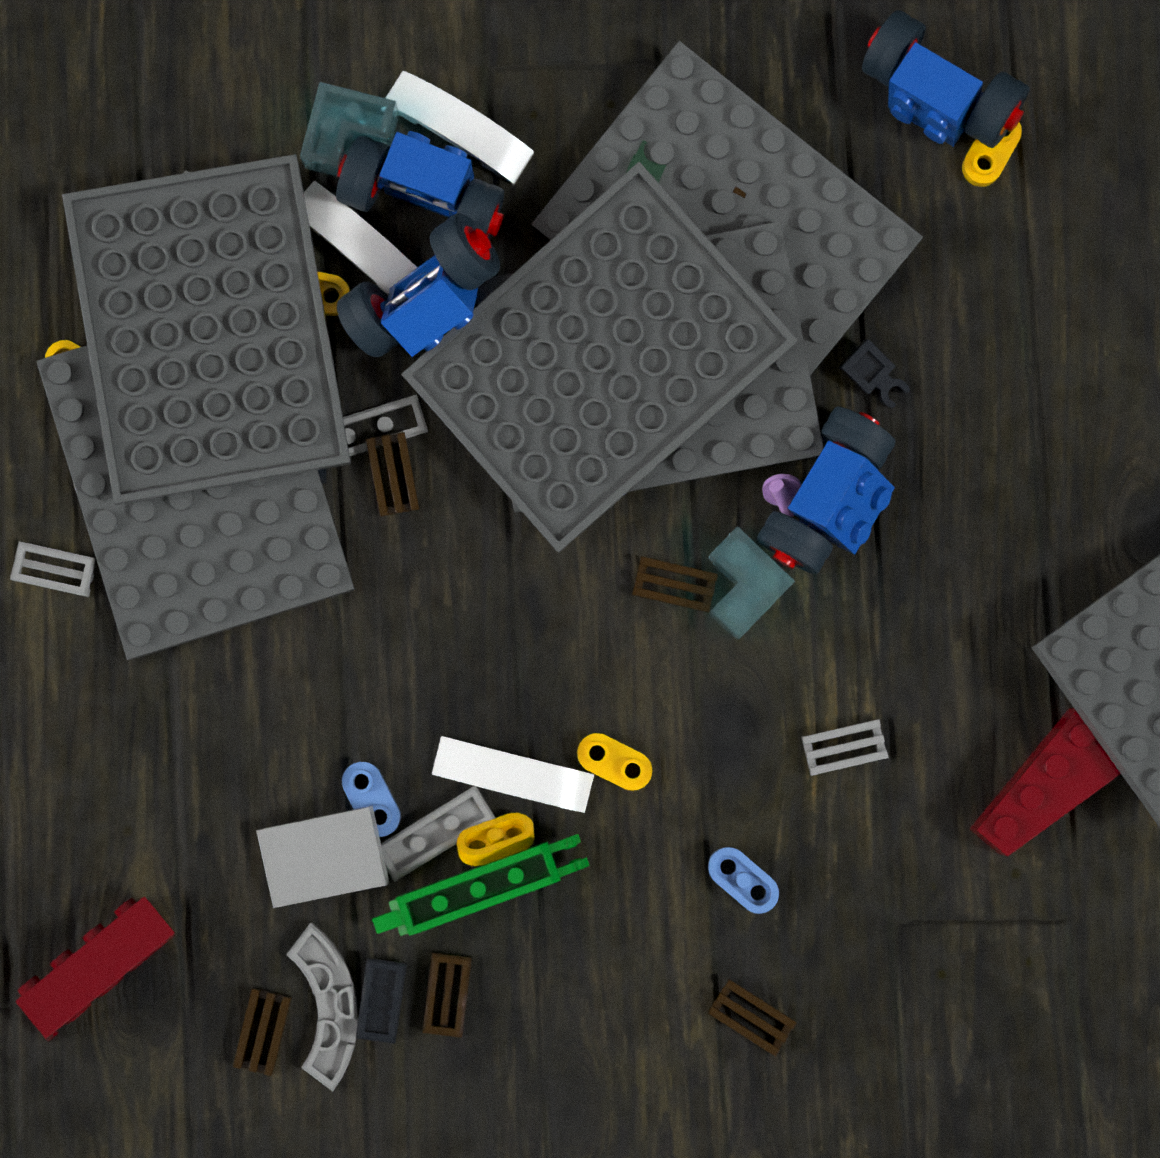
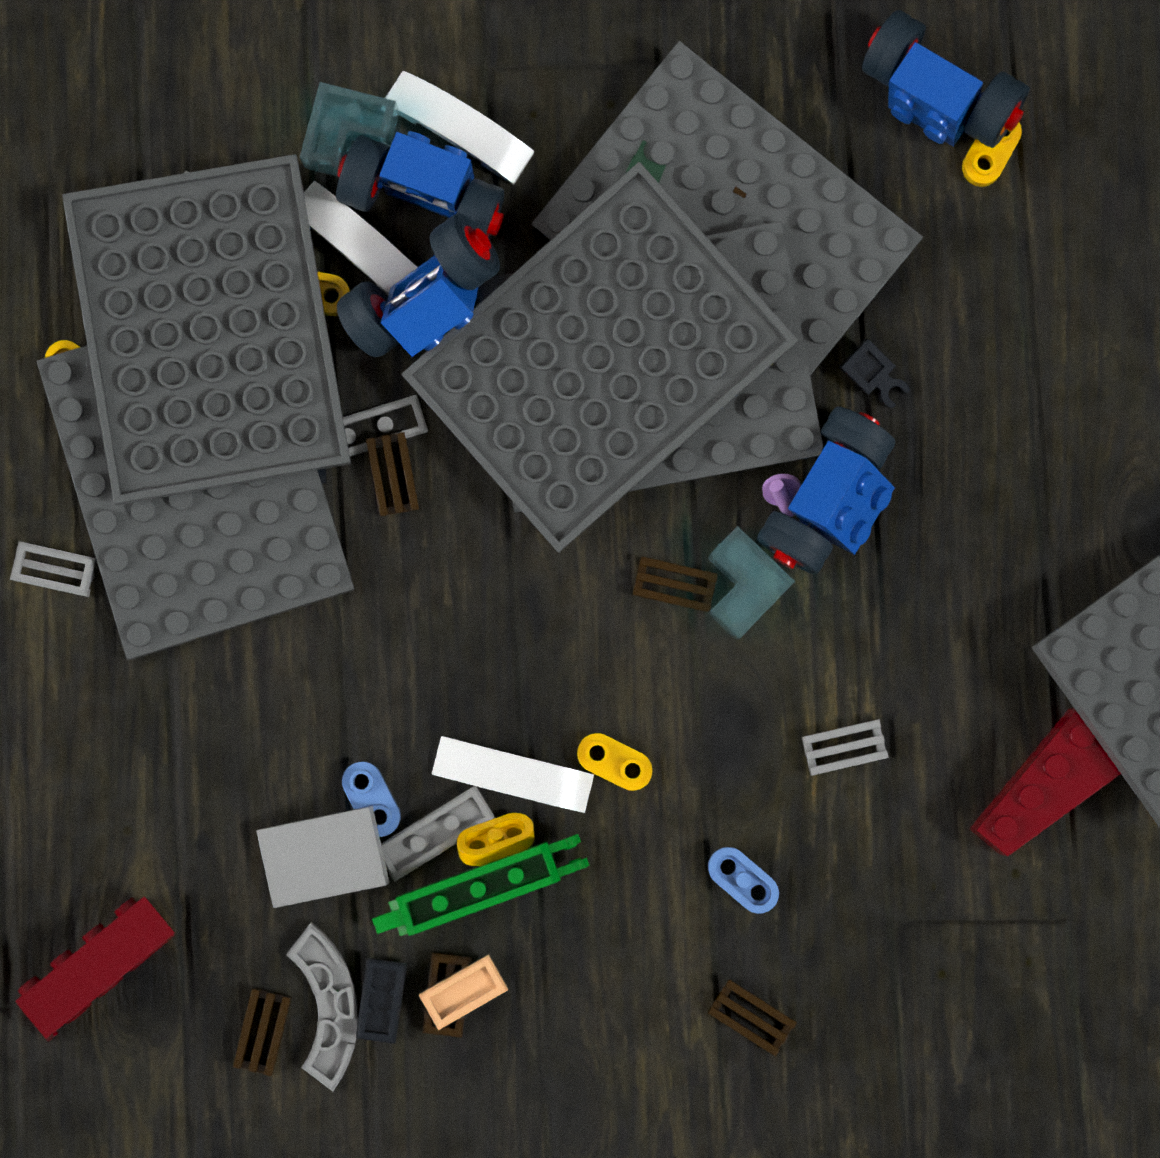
none -> light nougat tile [419,954,508,1030]

